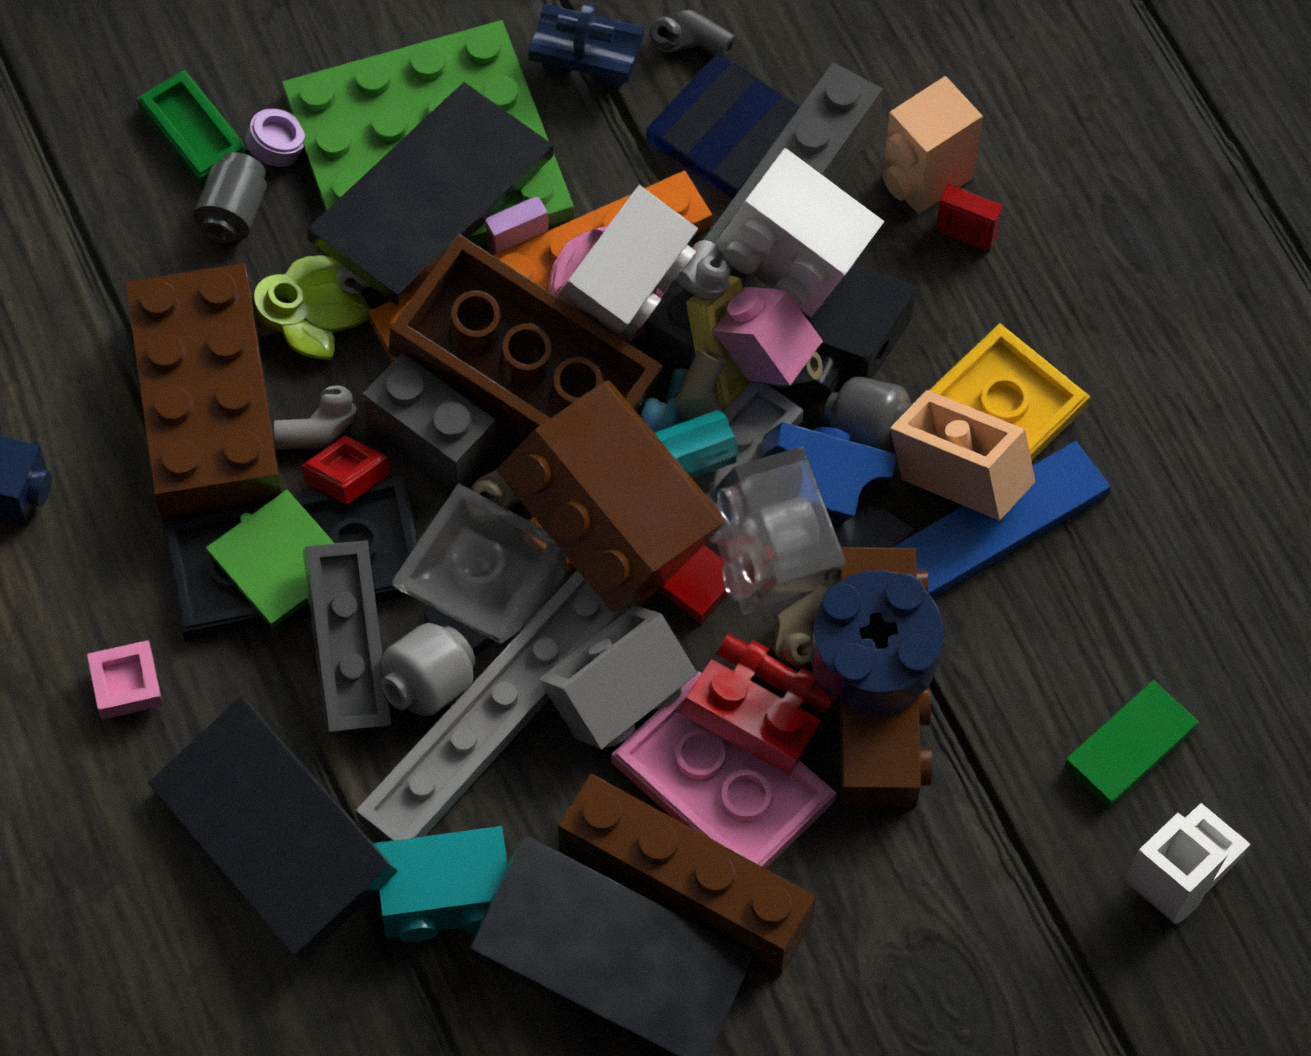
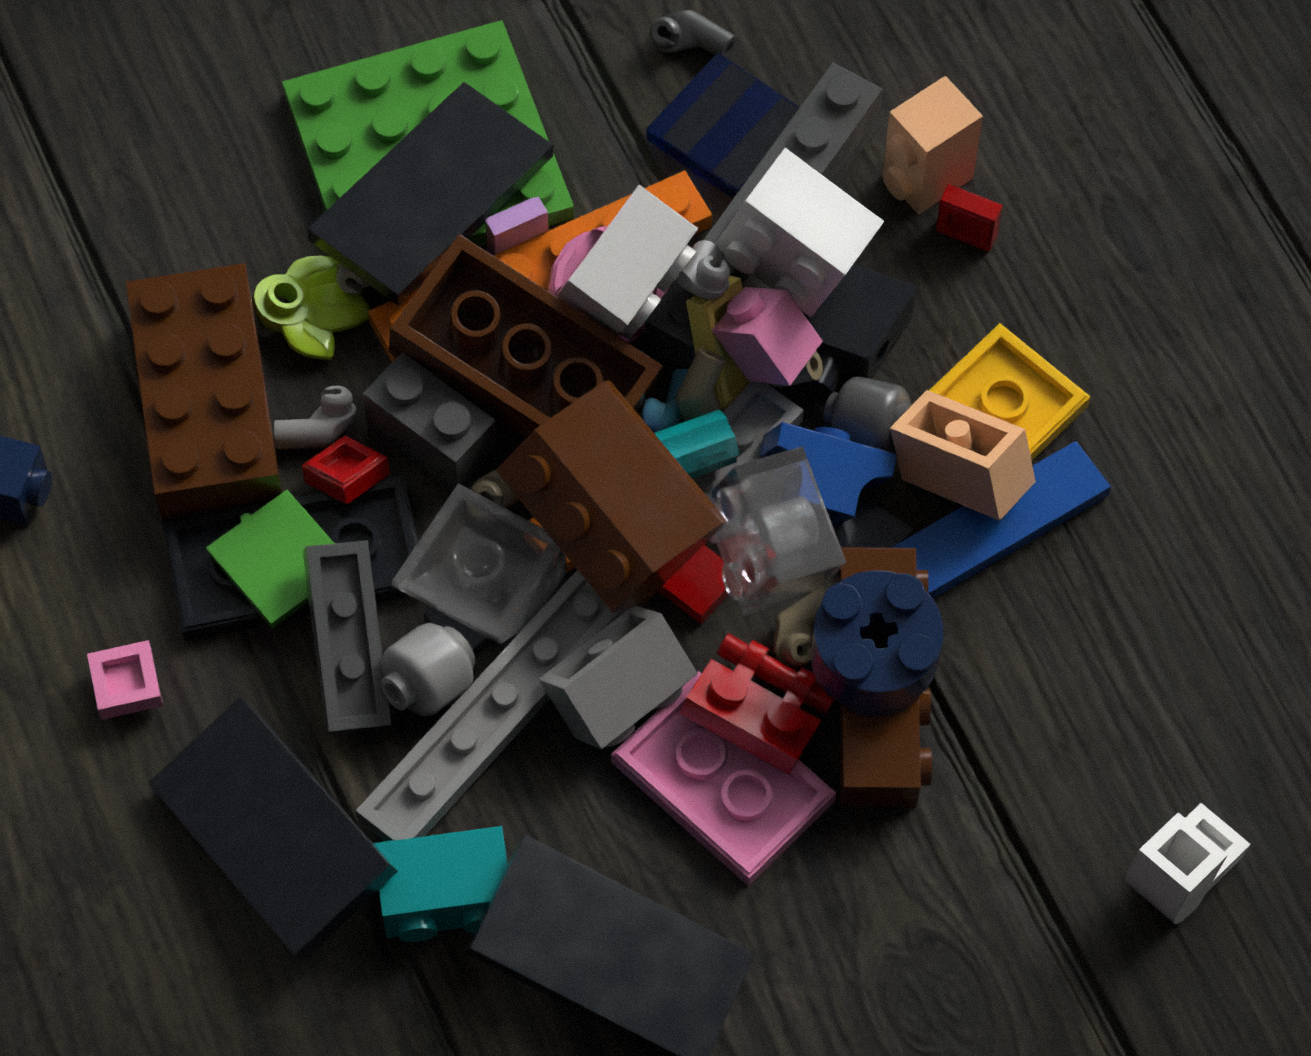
green tile [136,70,250,189] -> none
dark grey brick [193,152,267,243] -> none
lavender tile [245,109,305,167] -> none
dark blue hips [528,3,644,88] -> none
reddish brown brick [558,774,816,976] -> none
green tile [1064,680,1199,810] -> none

